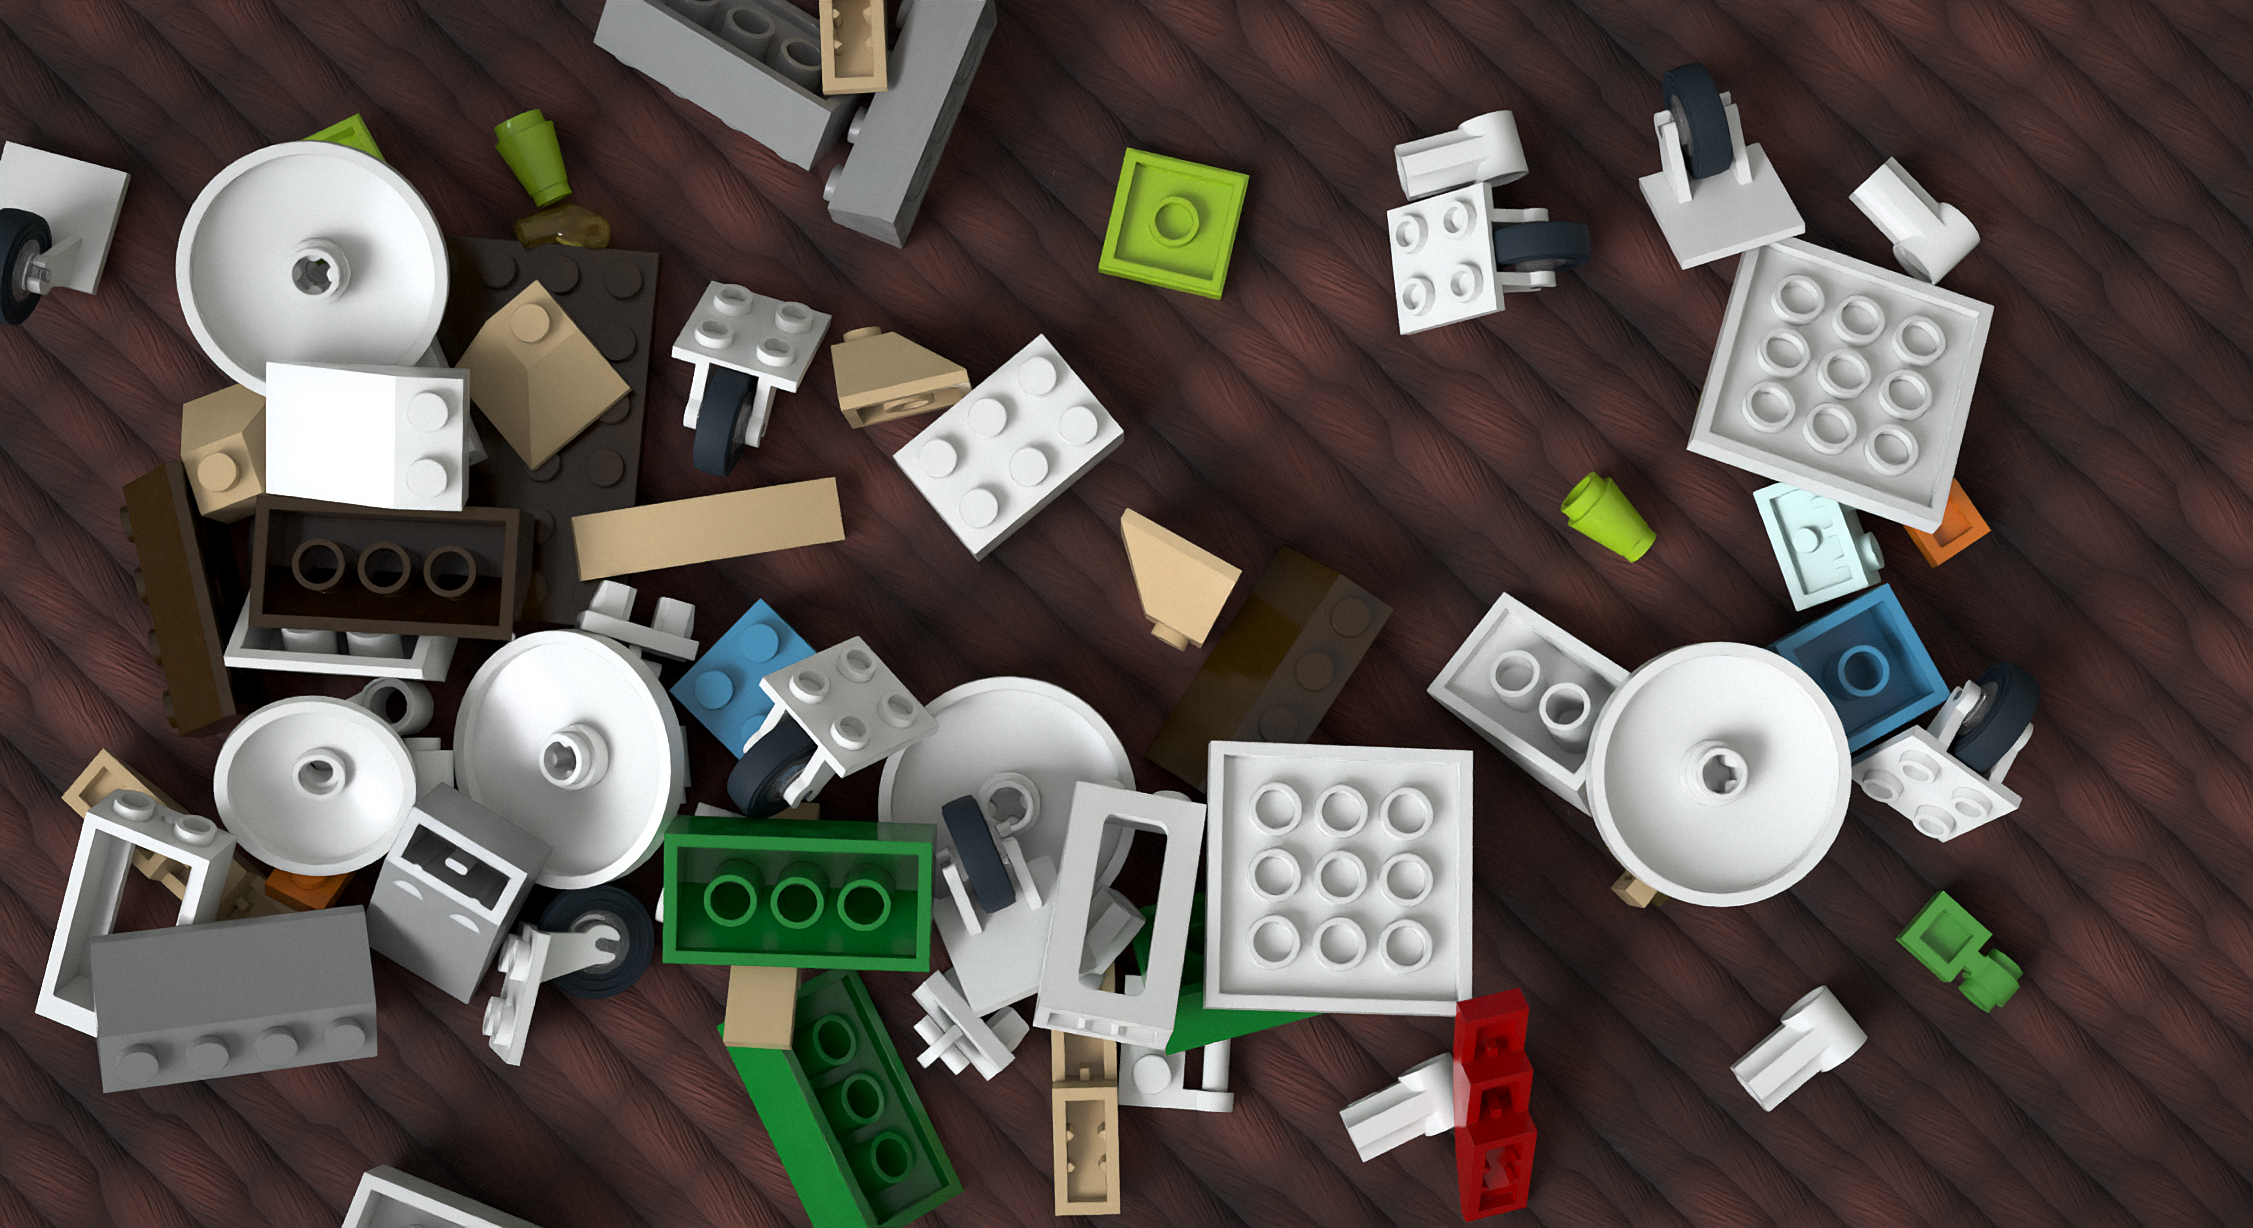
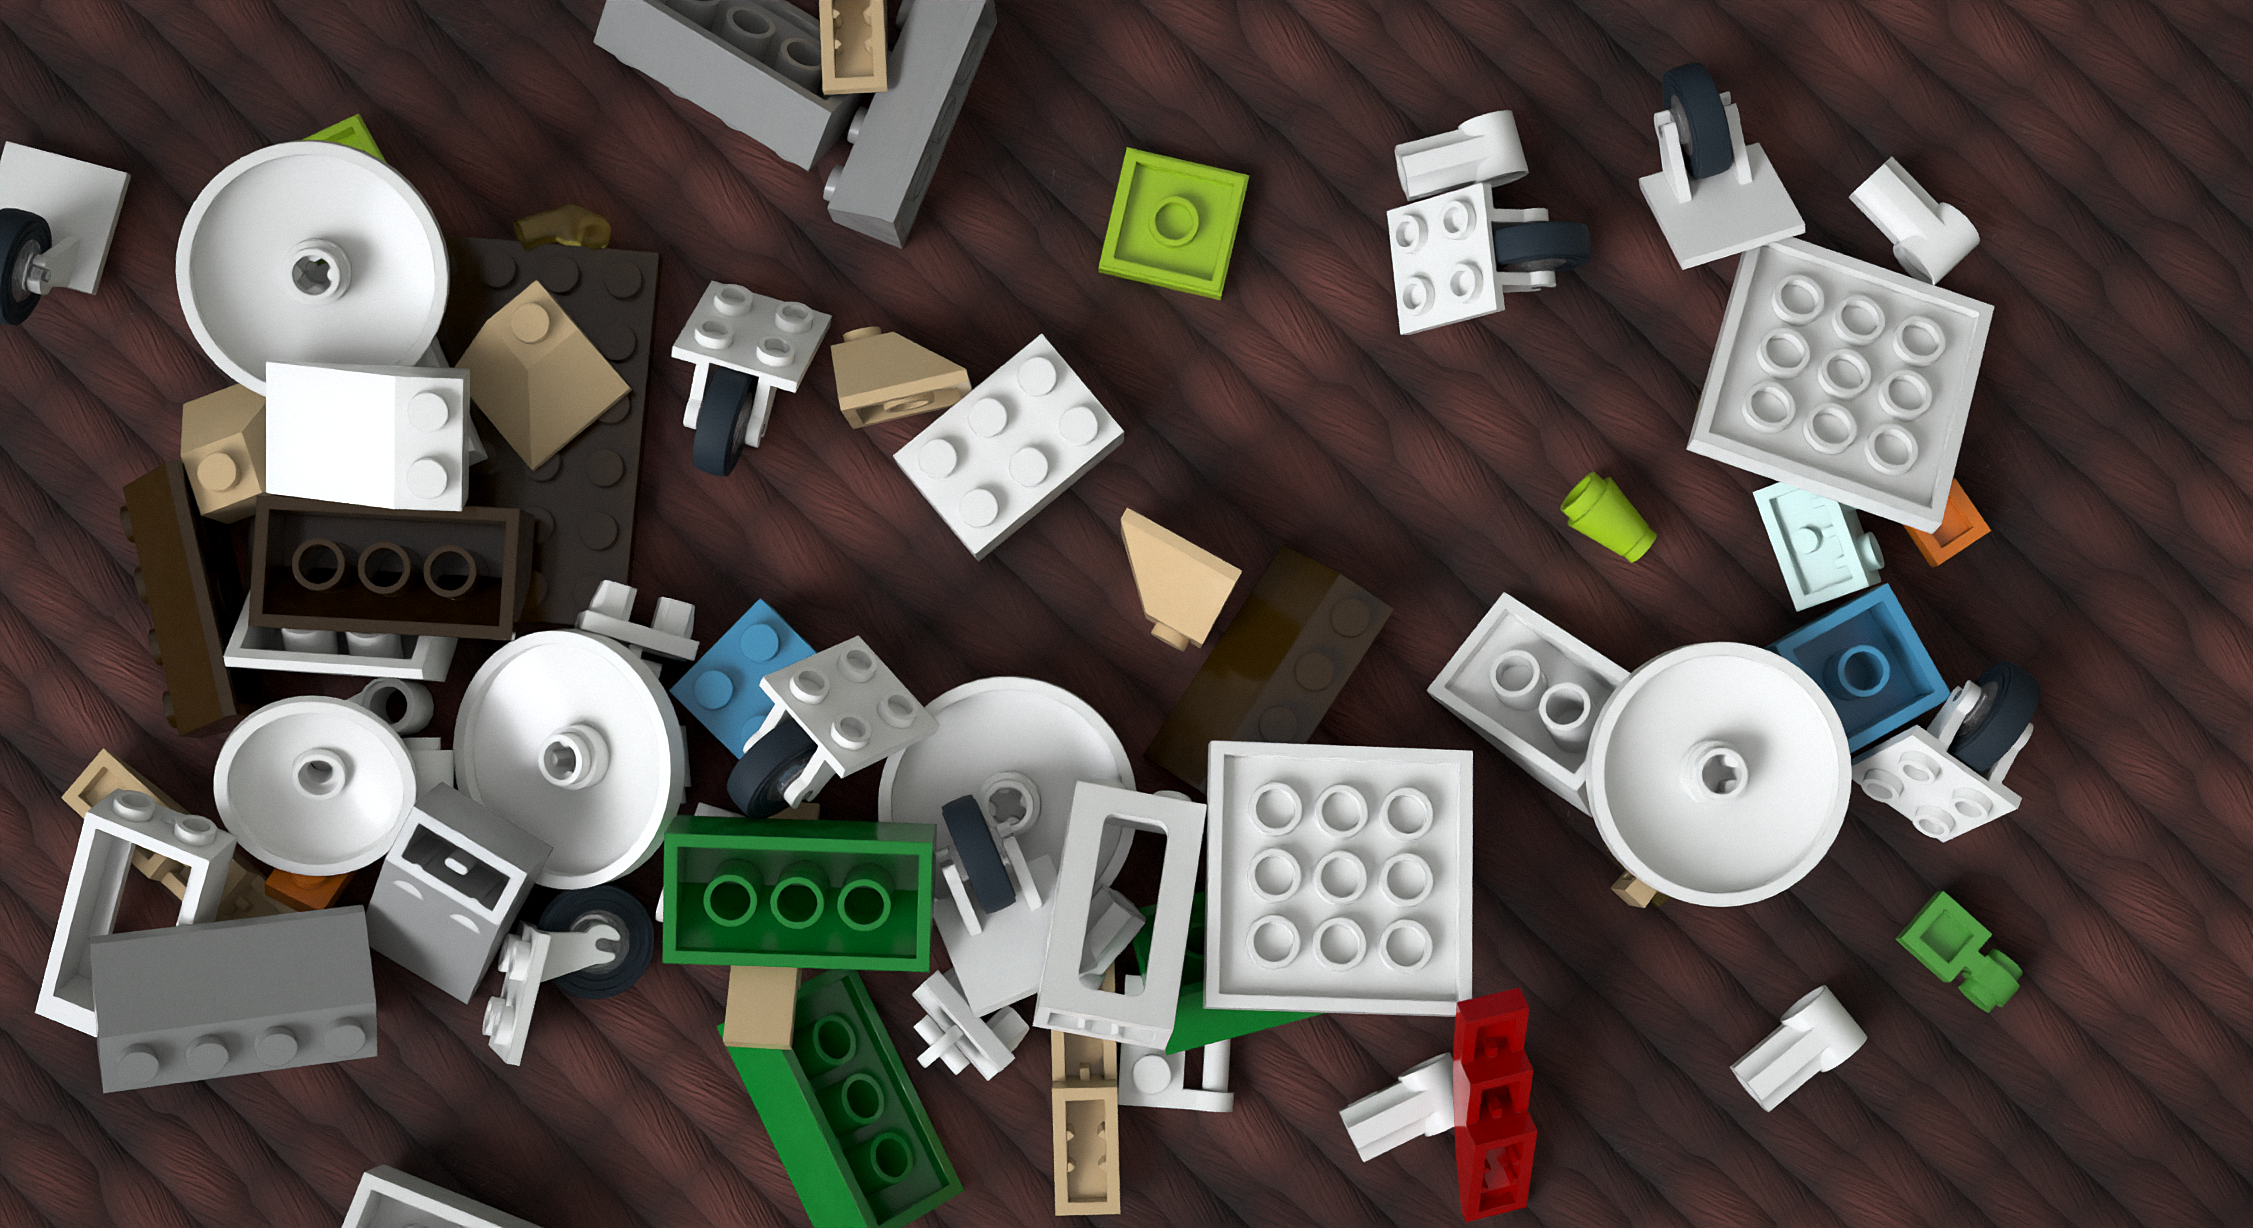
lime cone [494,109,572,208] -> none
tan slope [569,477,845,581] -> none

